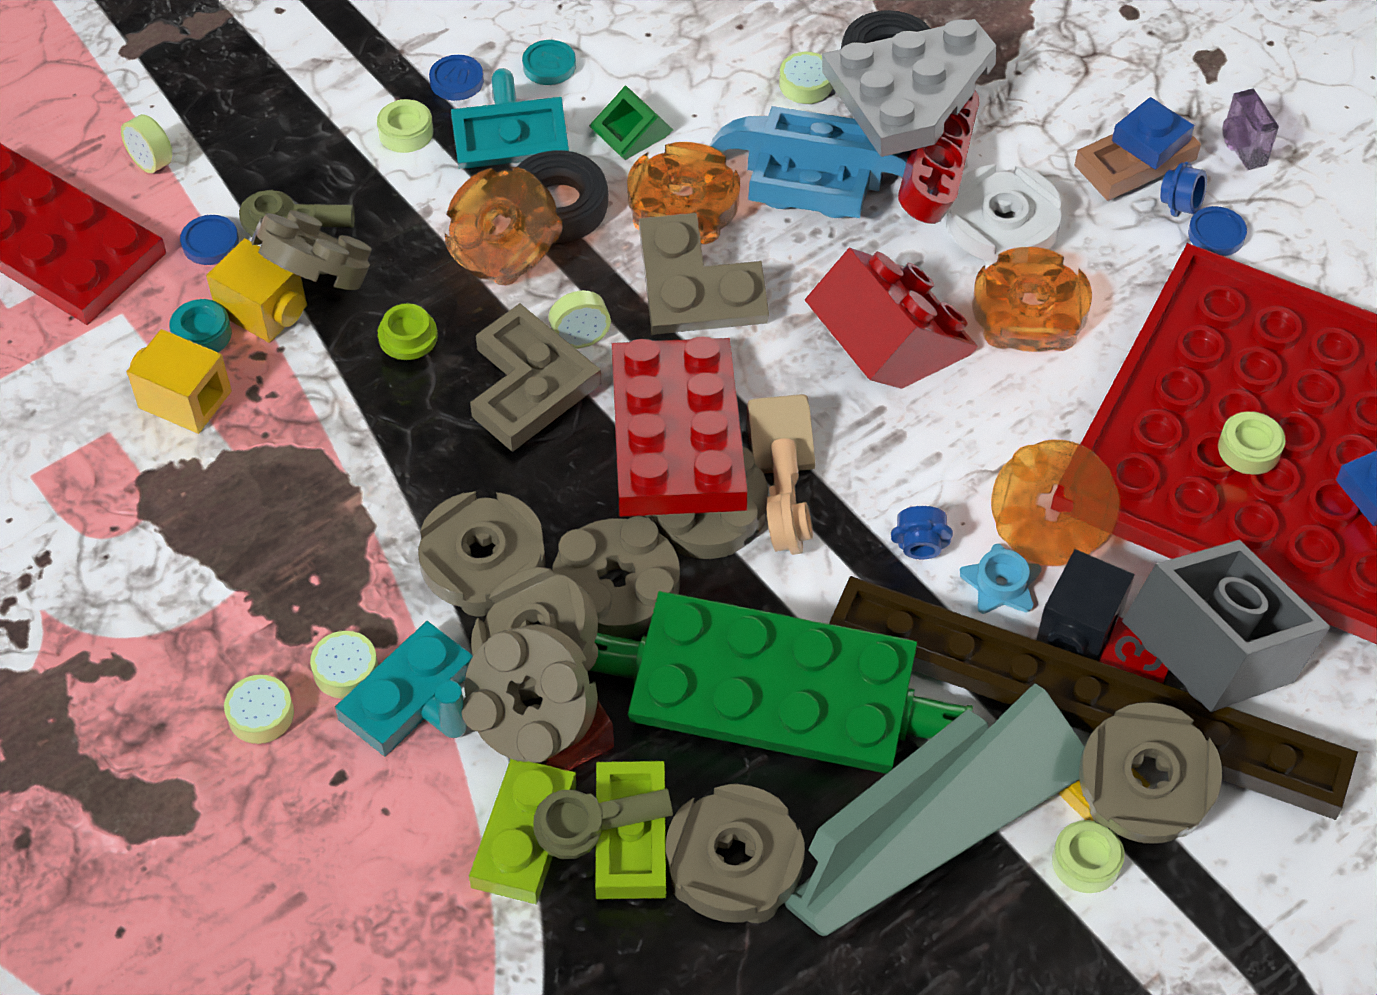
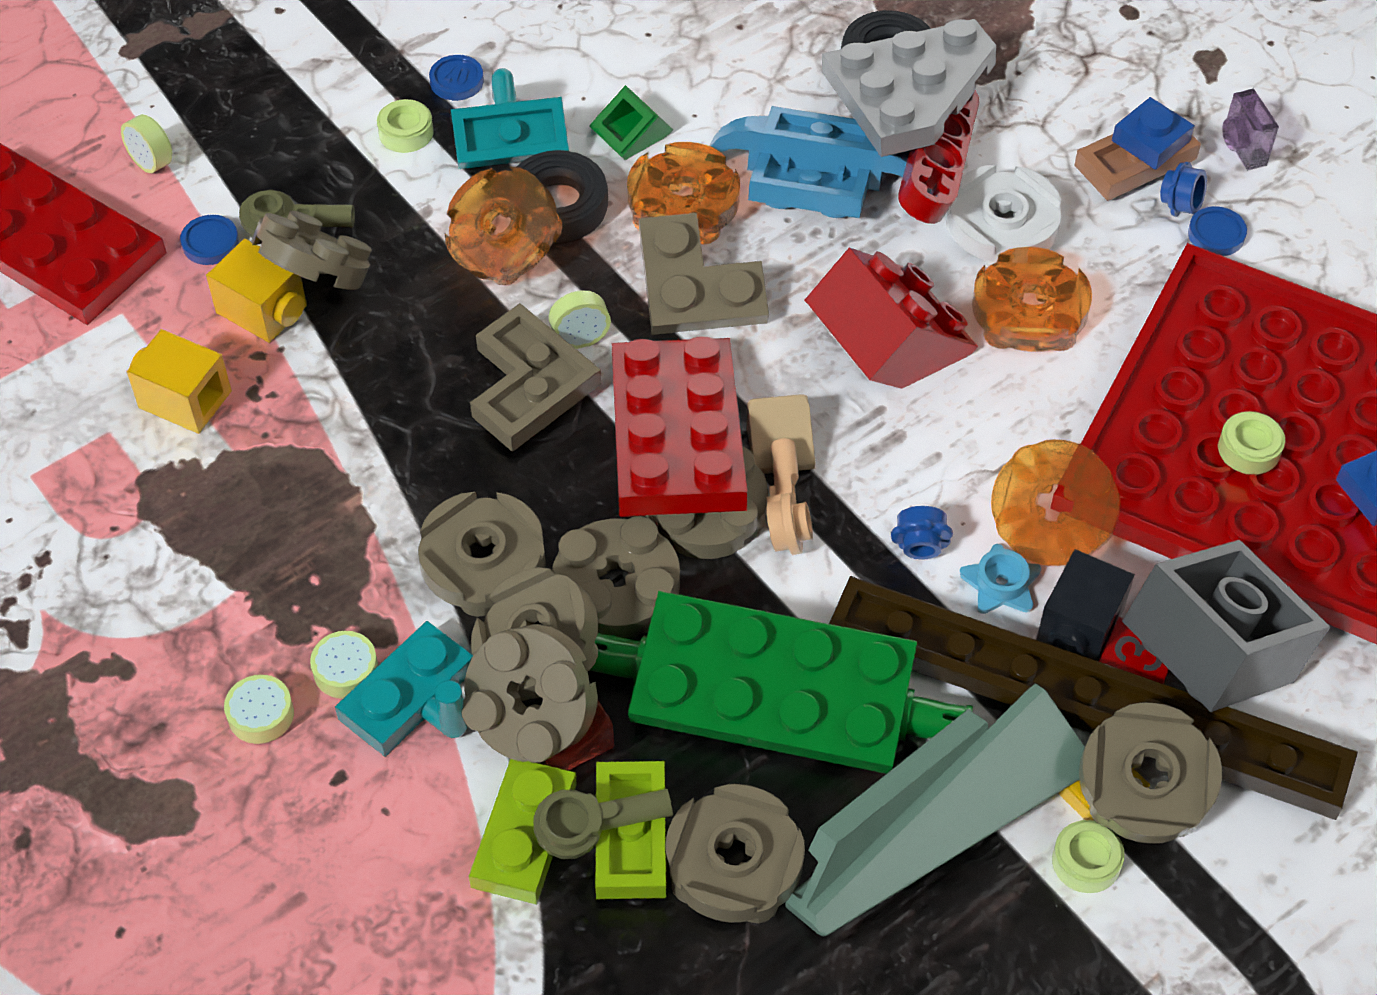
teal tile [169,299,232,352] -> none
lime plate [378,303,438,360] -> none
teal piece [522,40,576,85] -> none
tile [779,52,833,104] -> none

